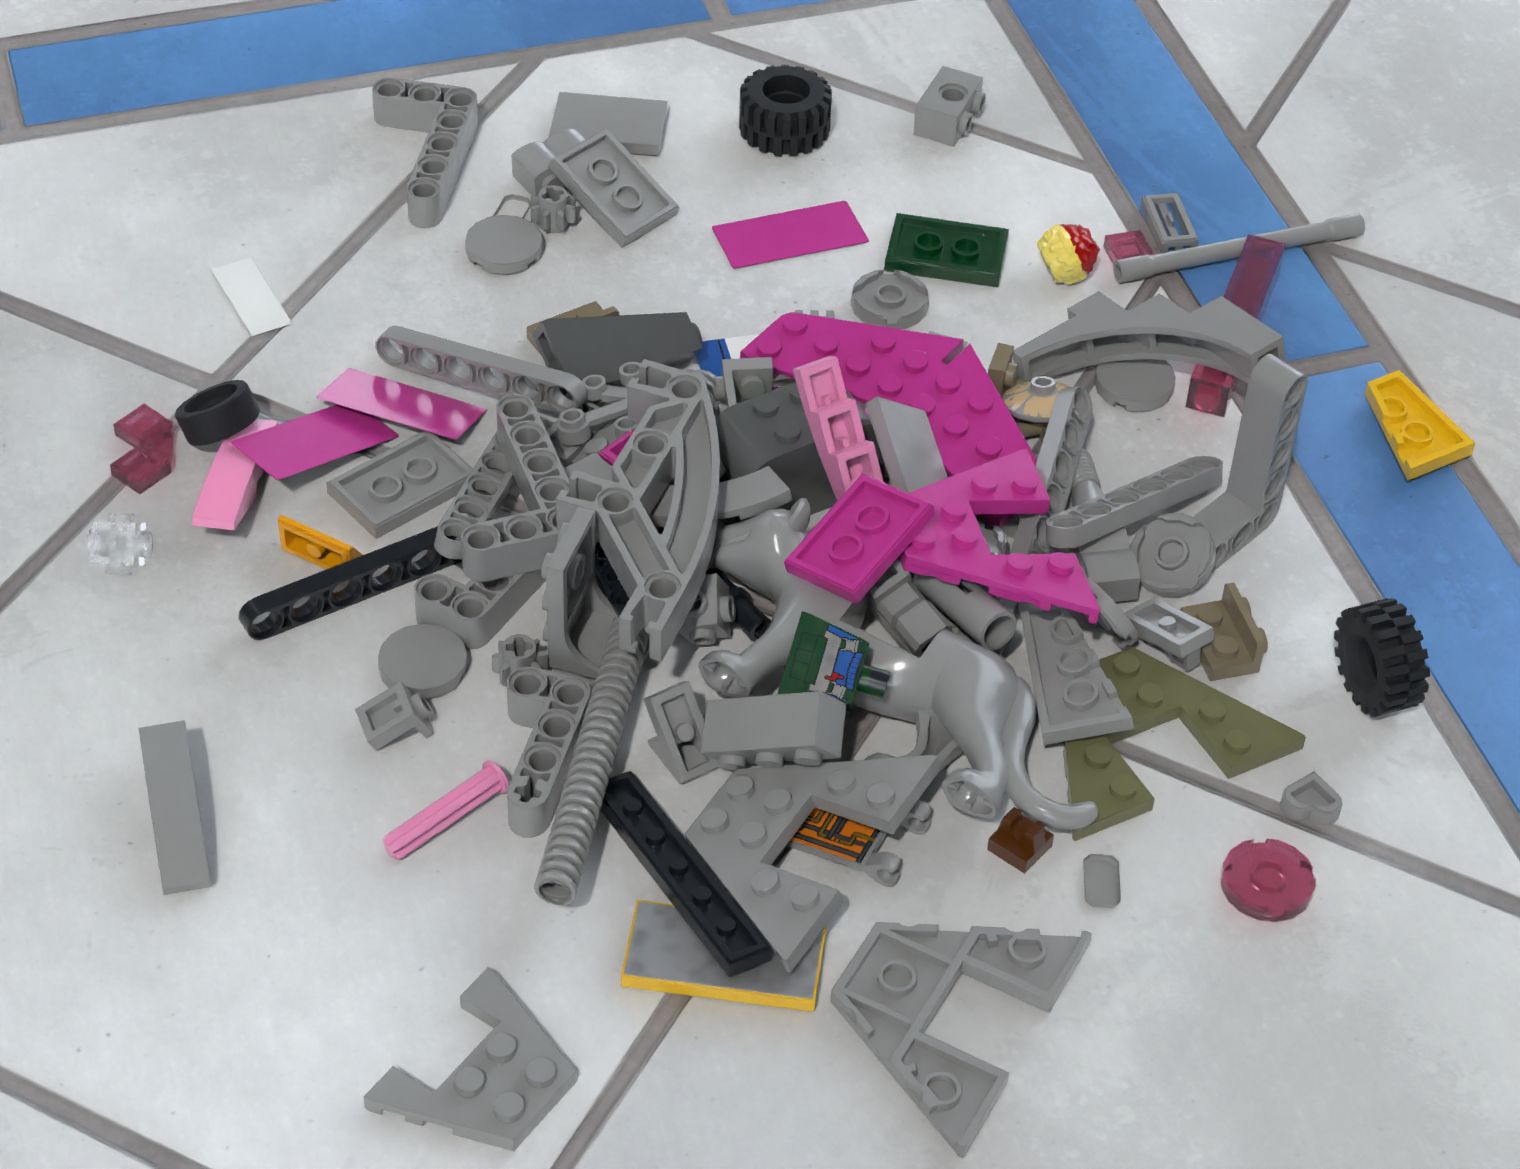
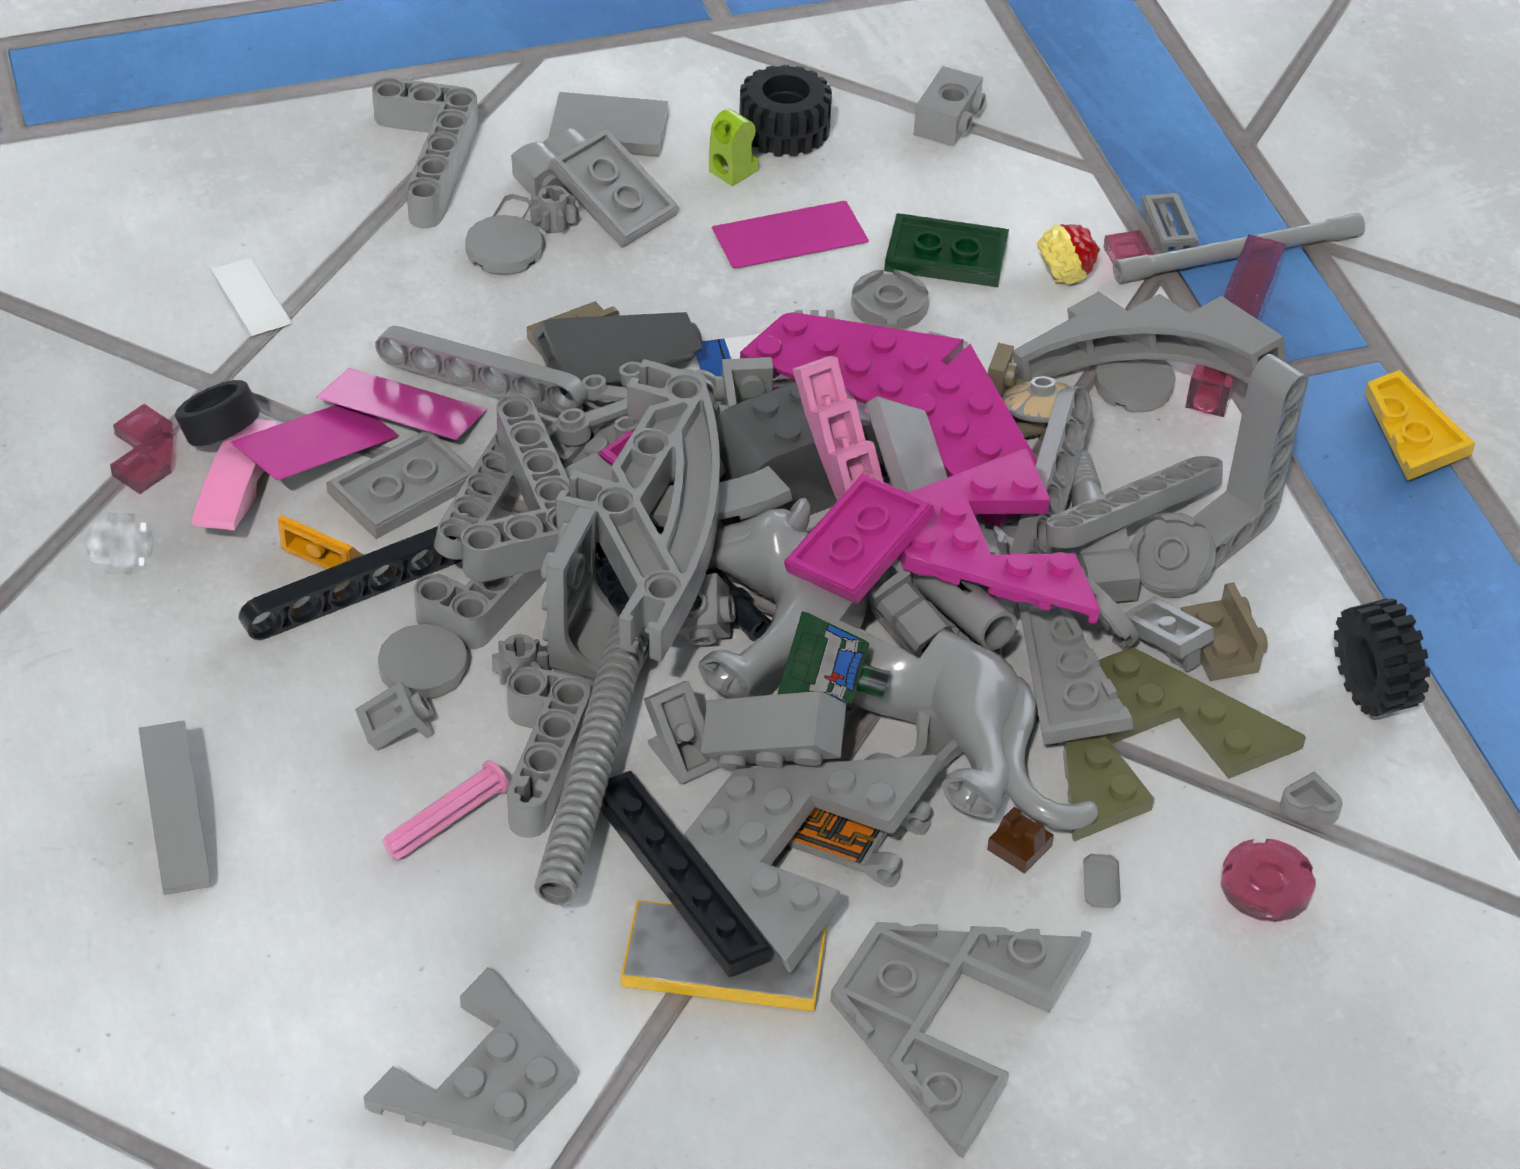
none -> lime leg [709,108,759,187]

